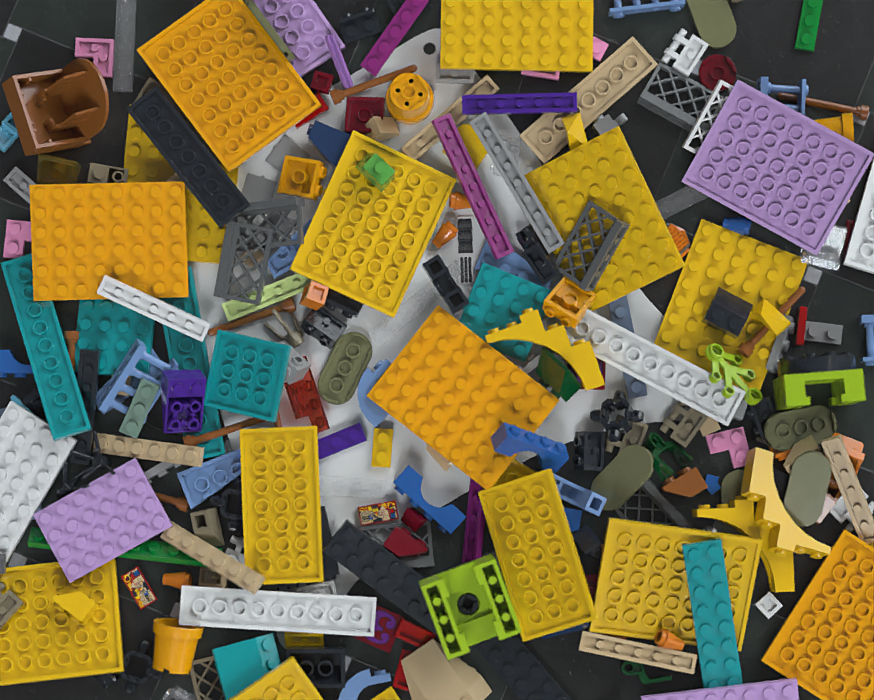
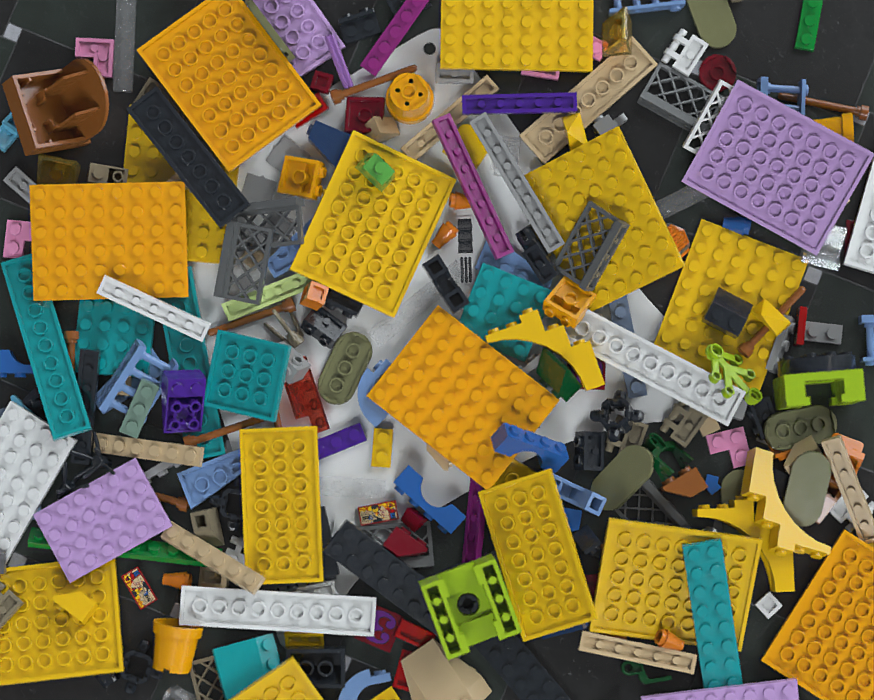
none -> clear yellow slope [602,6,632,57]

